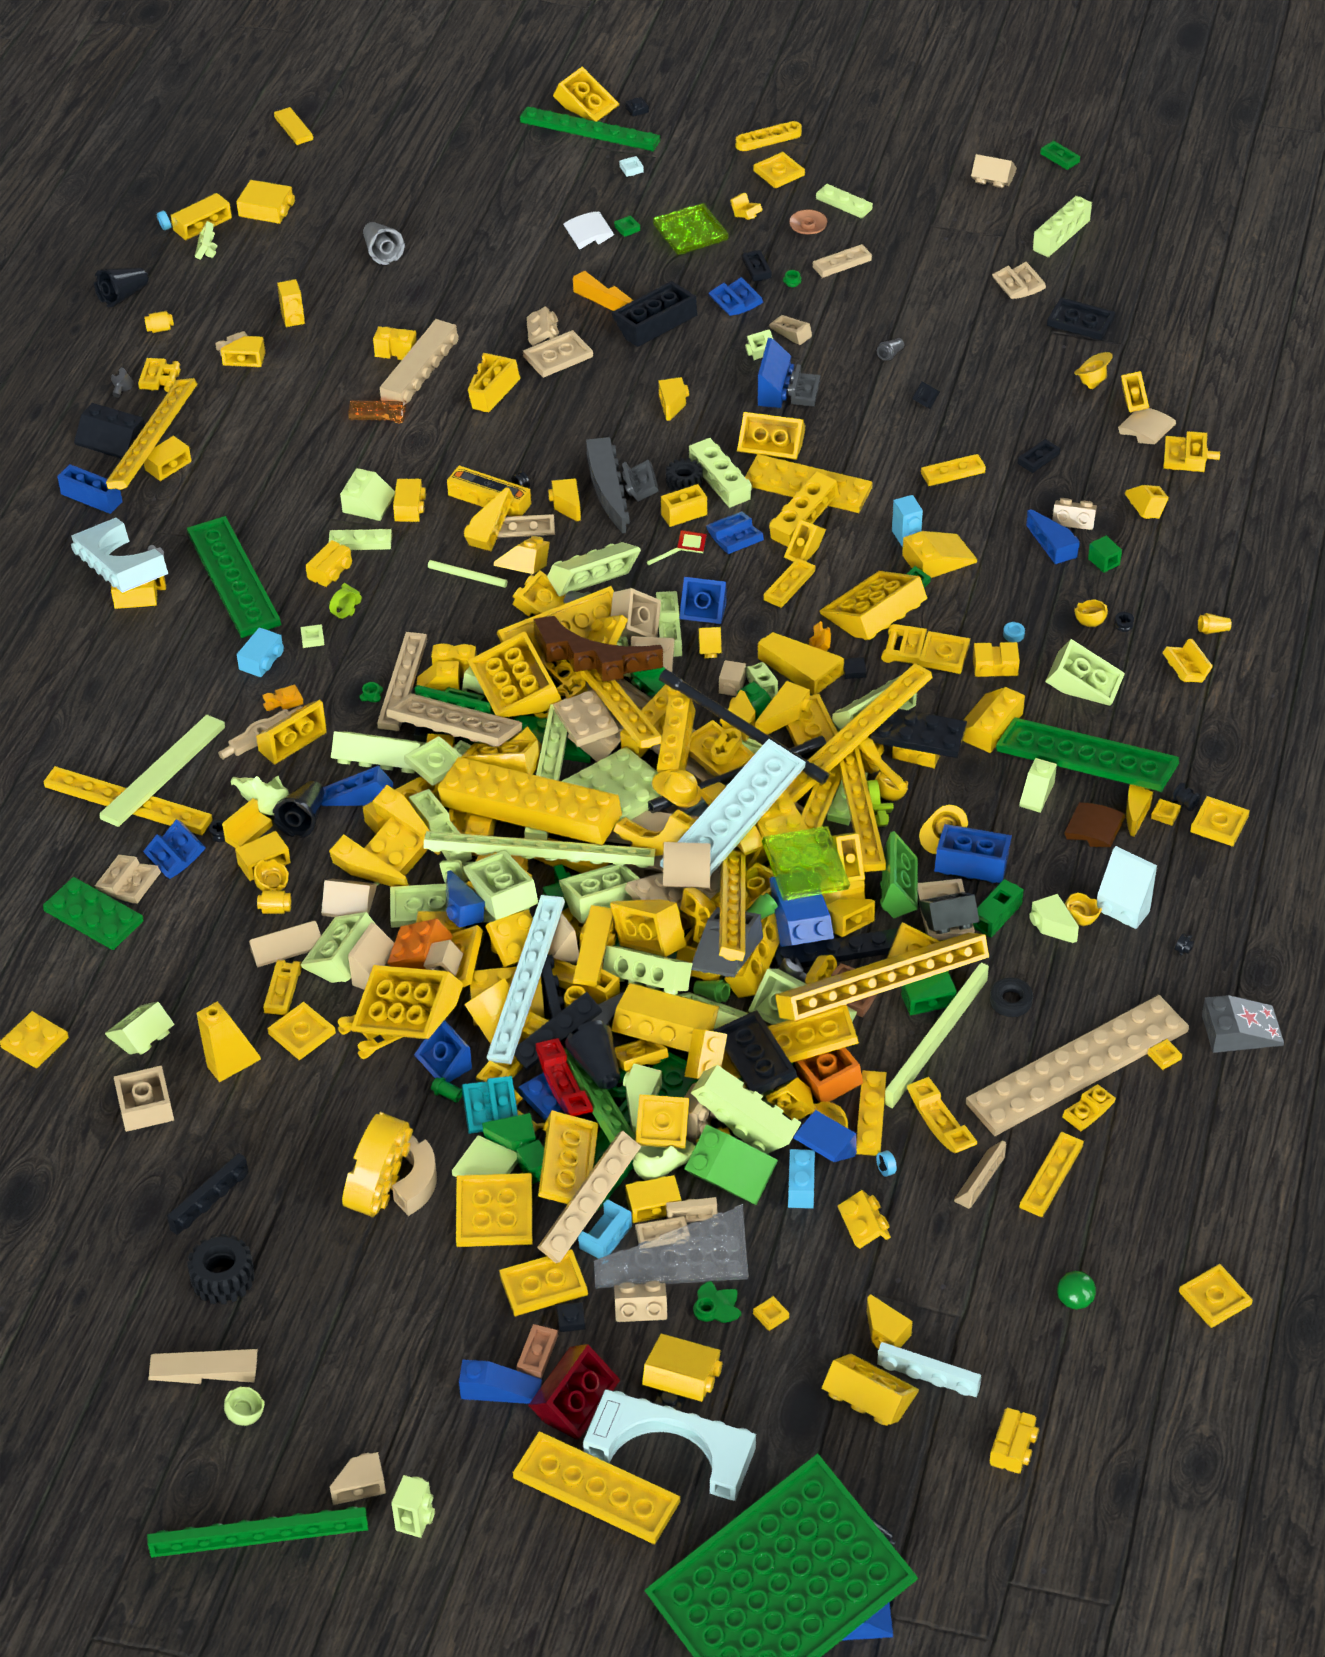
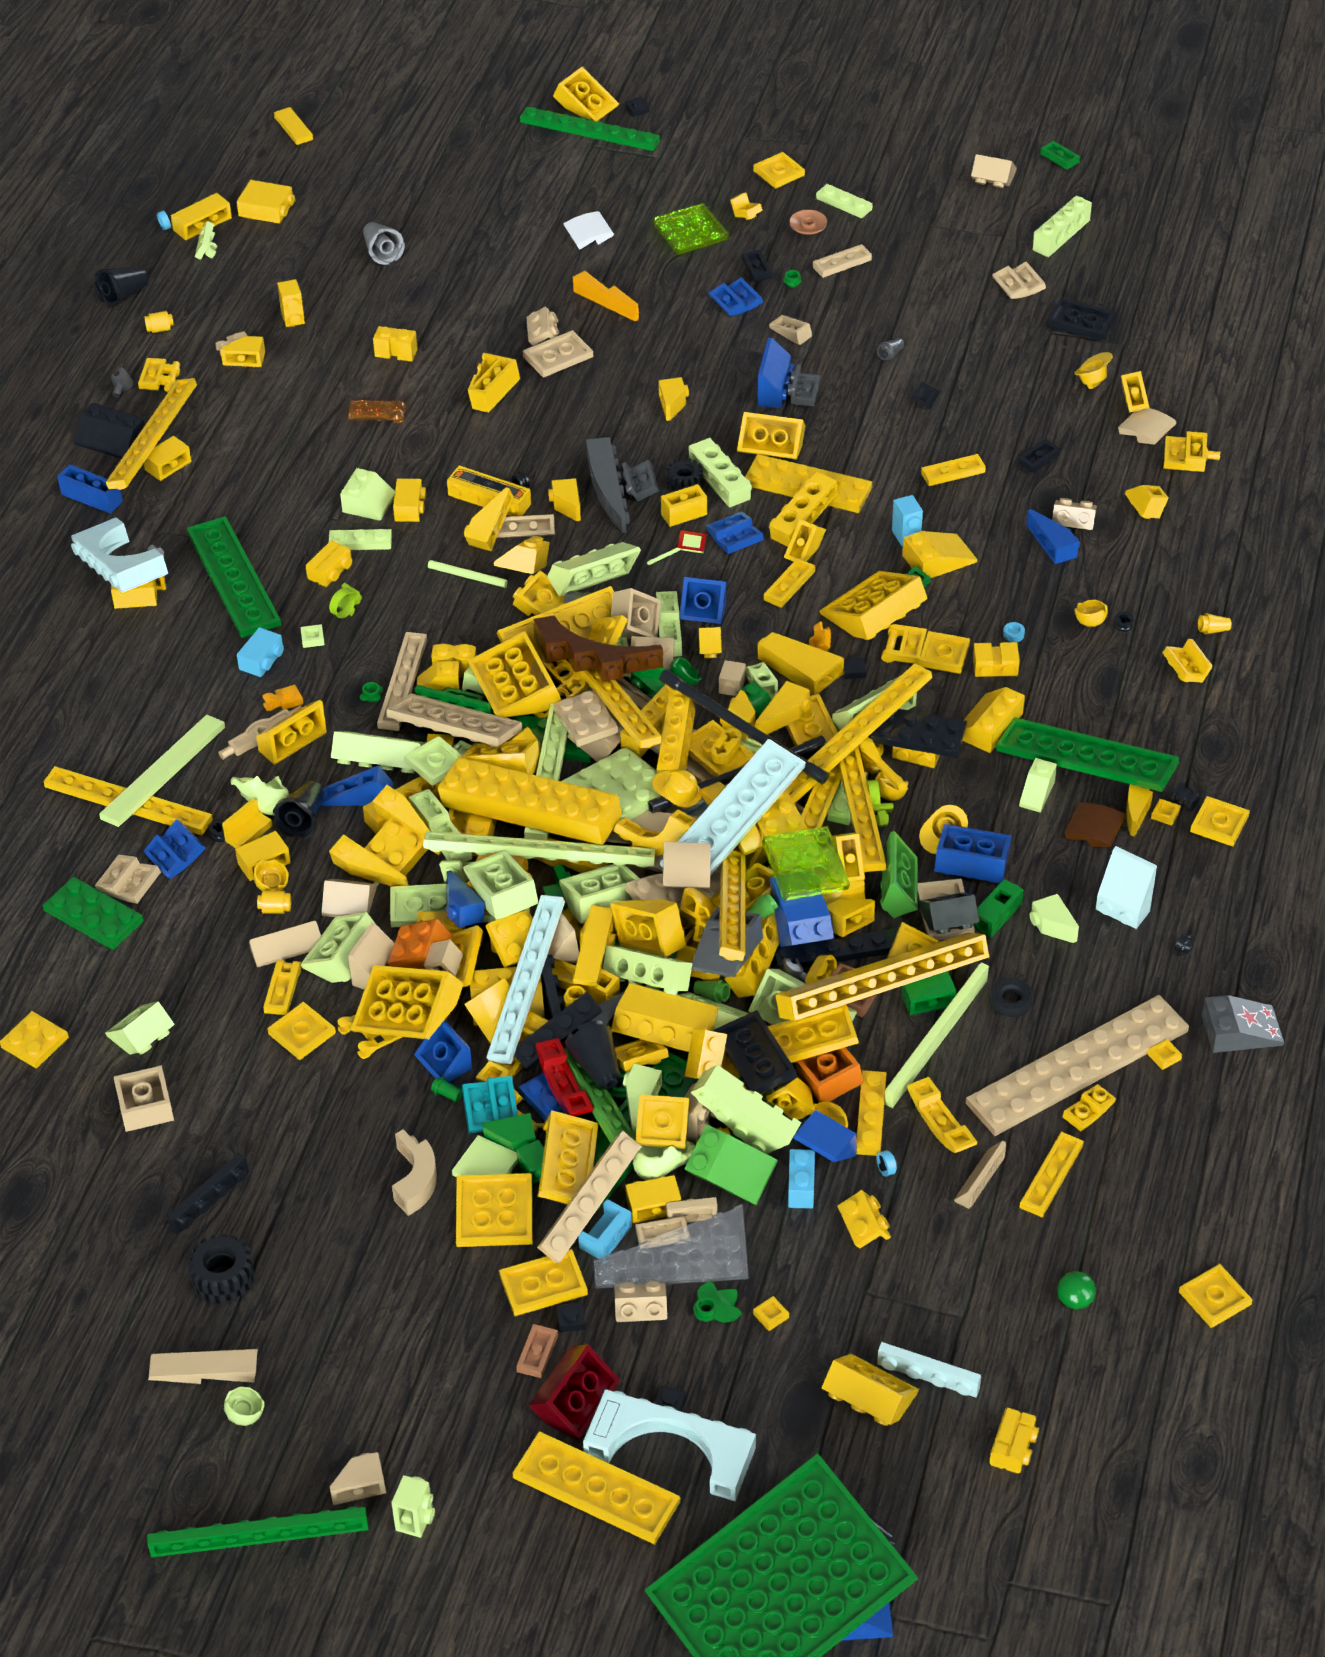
yellow slope [196,1001,261,1082] -> none
yellow brick [342,1112,413,1217] -> none
tan brick [380,319,458,409] -> none
blue slope [459,1360,542,1404] -> none
black slope [612,281,697,347] -> none
green plate [614,215,640,237] -> none
light aqua plate [620,156,644,176] -> none
yellow brick [642,1334,723,1402] -> none
yellow beam [736,121,802,151] -> none
yellowish green brick [745,329,773,360] -> none
yellow slope [867,1294,912,1349] -> none
yellowish green slope [1045,639,1125,706] -> none
yellow hair [1065,893,1102,926] -> none
green brick [1088,536,1122,573] -> none
none -> green hair [669,657,702,687]

